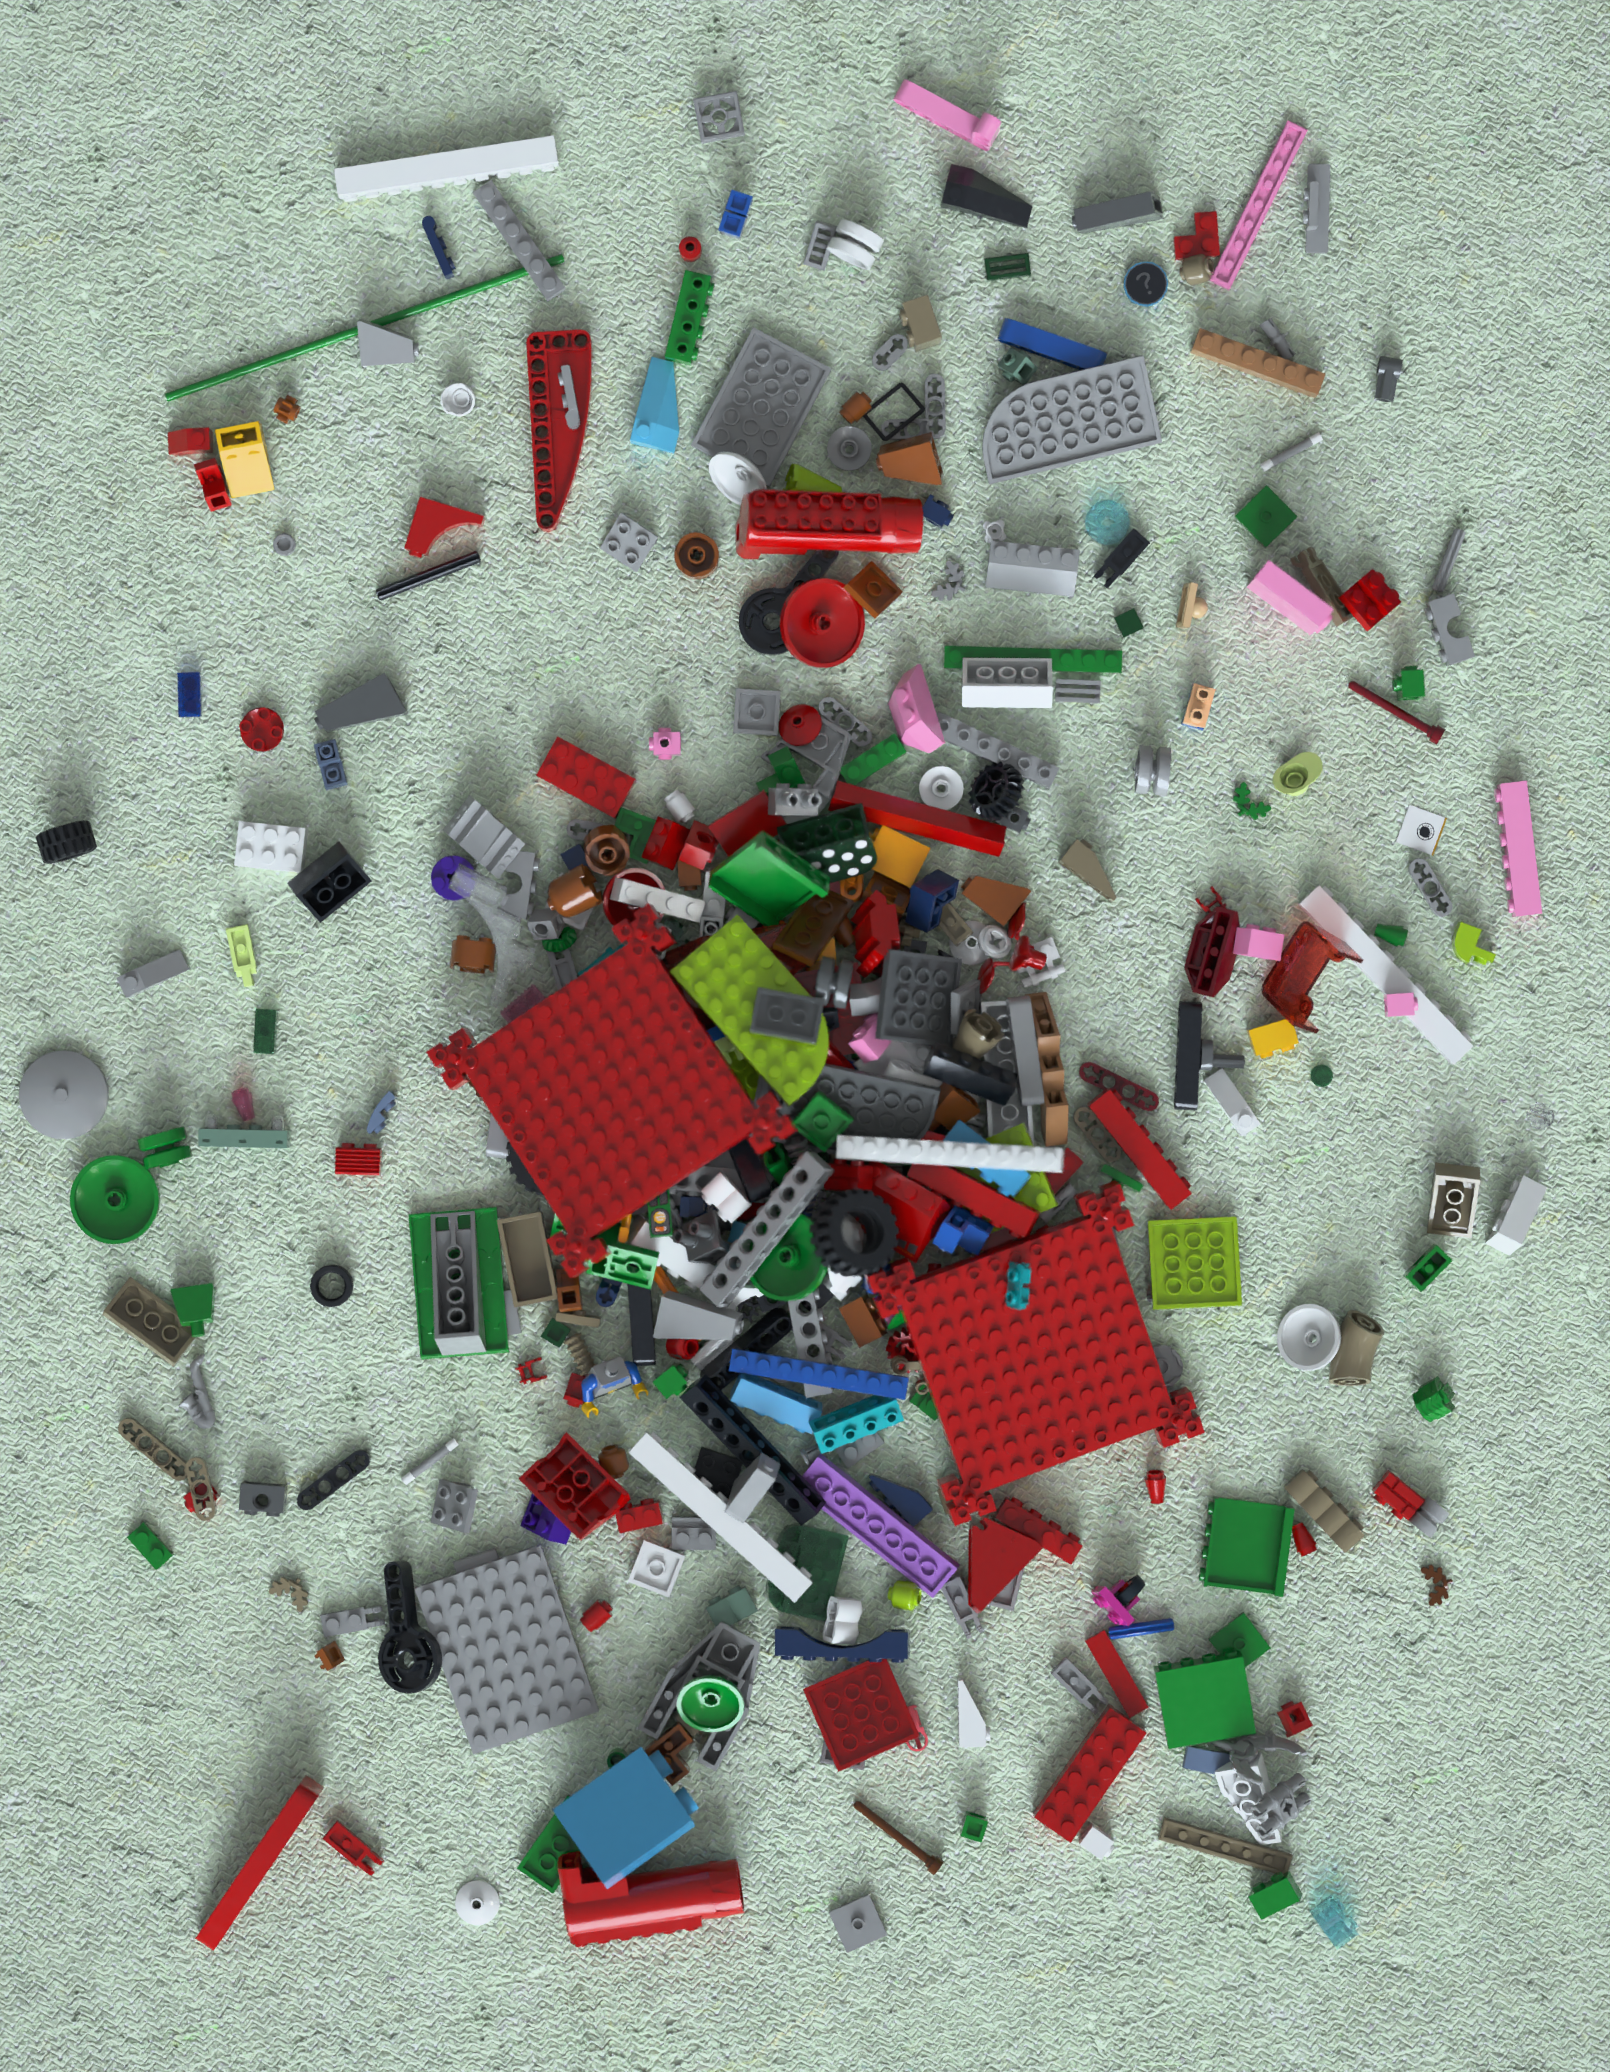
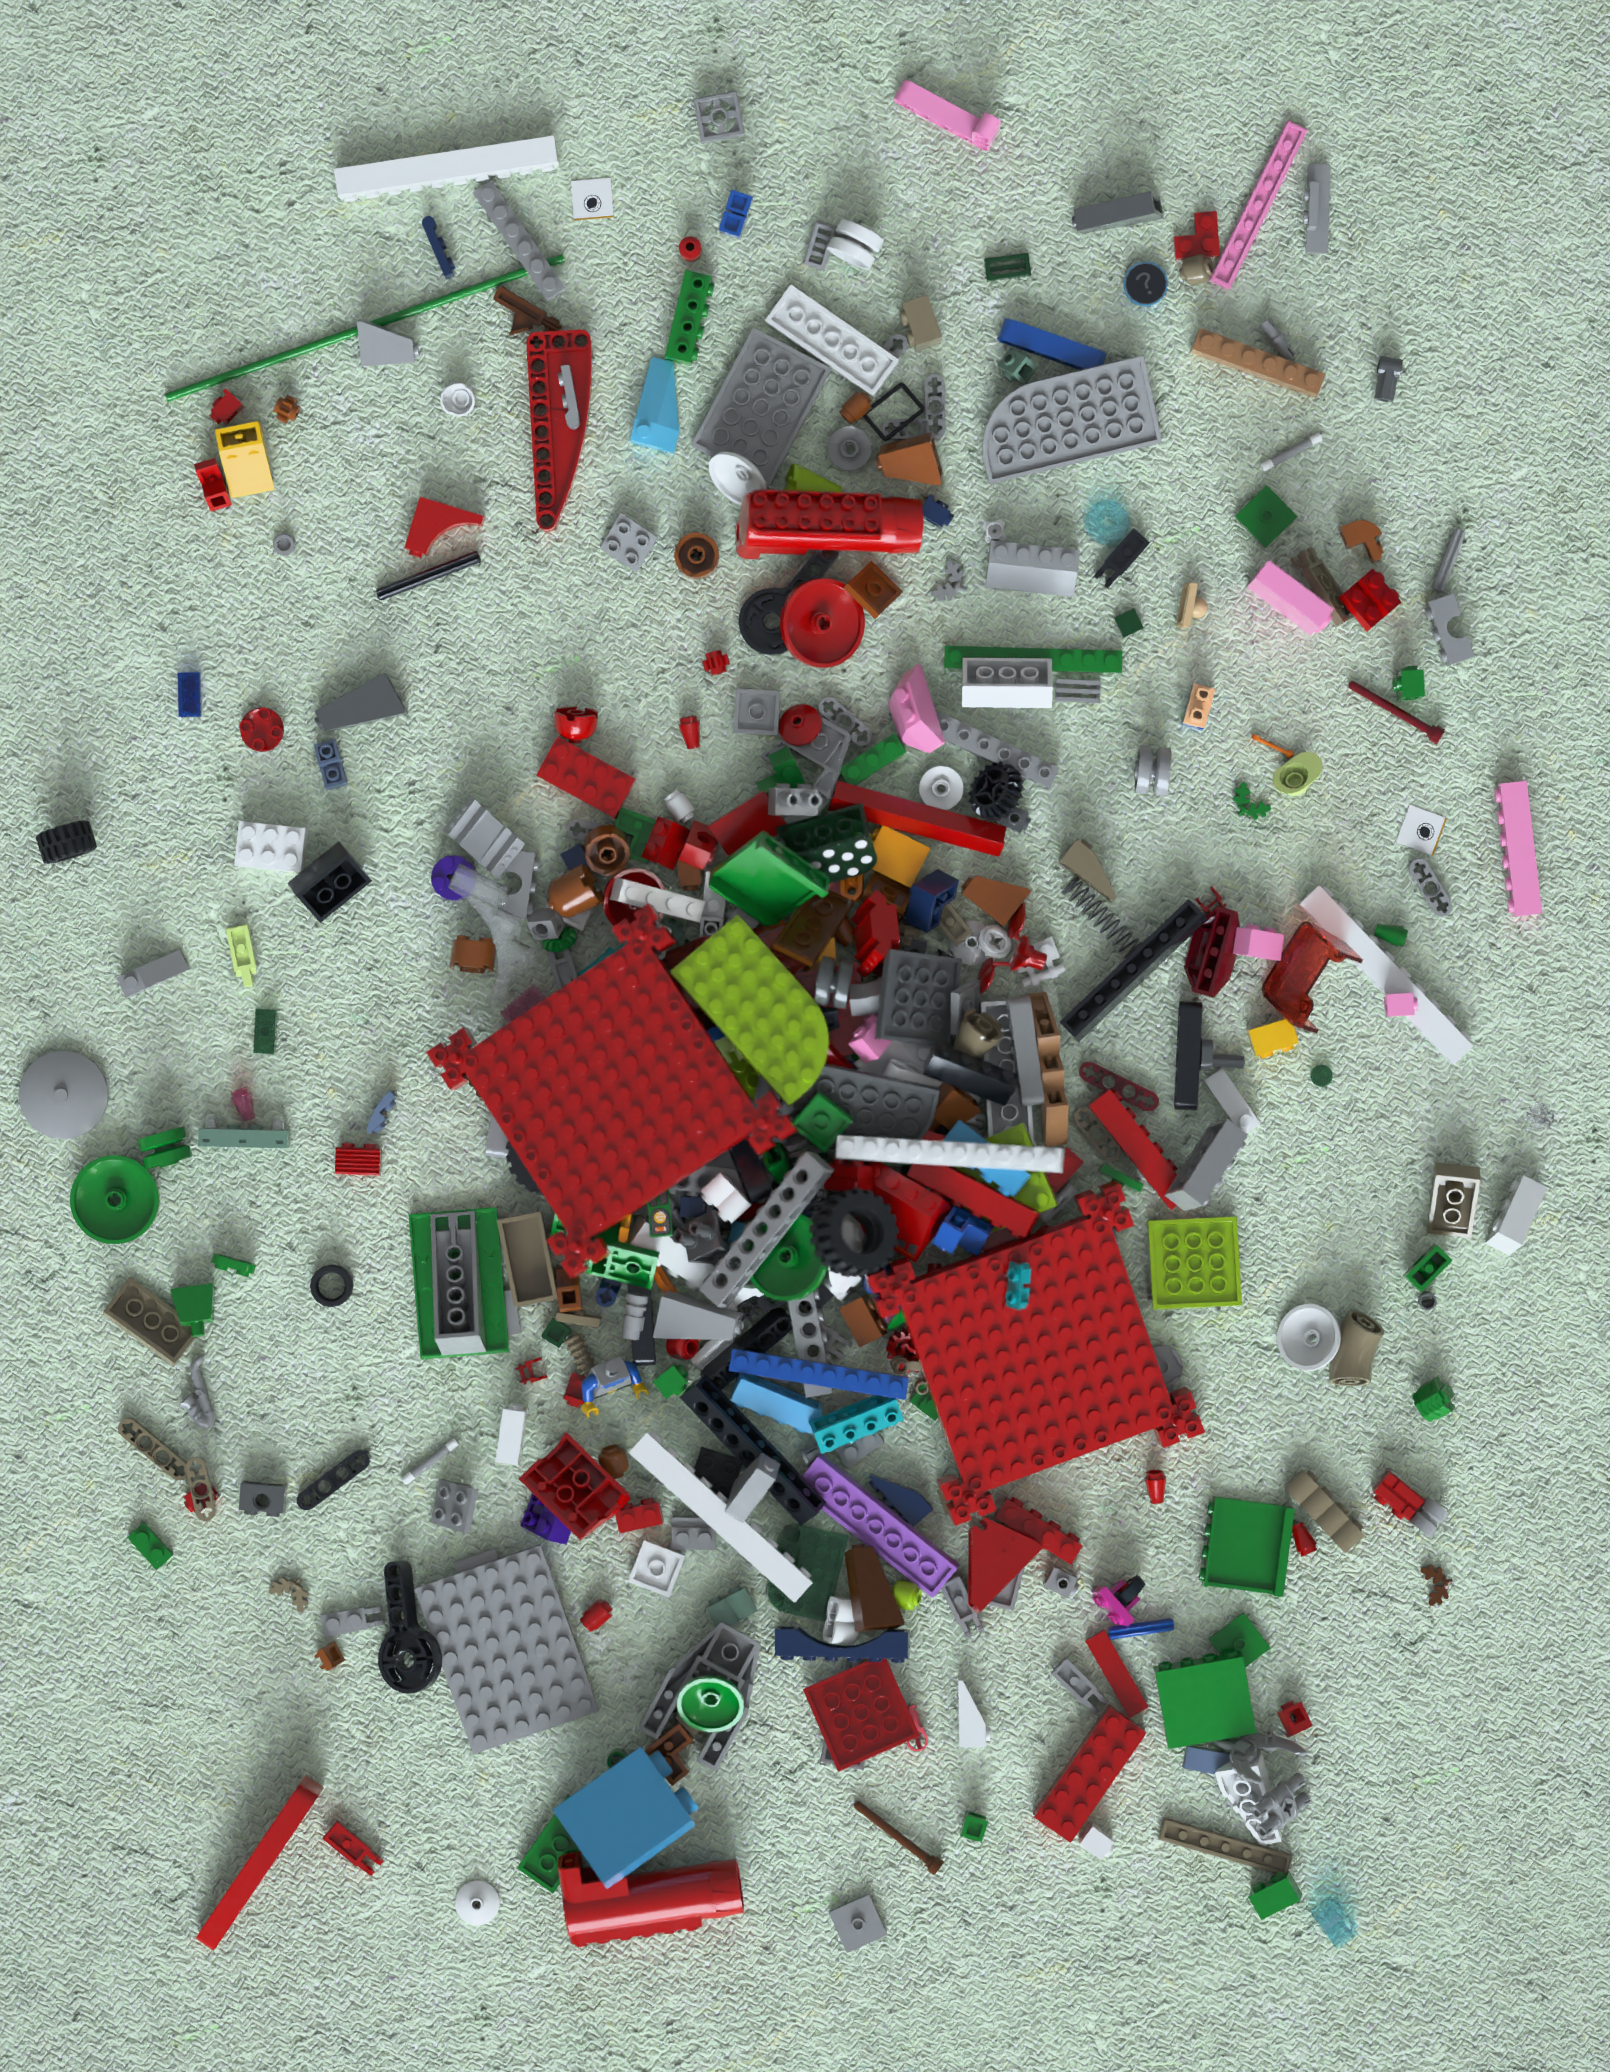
red slope [168,427,213,455] -> none
bright pink brick [649,728,681,760] -> none
dark grey plate [750,987,824,1045] -> none
black wedge [941,164,1032,228] -> none
lime brick [1452,922,1496,965] -> none
none -> red brick [209,388,244,426]
none -> green plate [211,1253,256,1277]
none -> reddish brown piece [493,286,562,335]
none -> white brick [495,1402,528,1465]
none -> red cylinder [554,707,598,744]
none -> white sticker [571,178,614,221]
none -> light grey axle [622,1292,648,1340]
none -> red cone [678,715,700,749]
none -> red gear [702,650,730,676]
none -> white plate [765,285,900,397]
none -> reddish brown slope [844,1544,905,1632]
none -> light grey brick [1043,1565,1079,1599]
none -> black brick [1060,899,1208,1042]
none -> dark grey piece [1061,877,1142,959]
none -> light grey brick [1164,1119,1248,1211]
none -> orange hinge [1251,734,1294,759]
none -> dark orange brick [1338,520,1384,563]
none -> dark grey hinge [1418,1291,1437,1310]

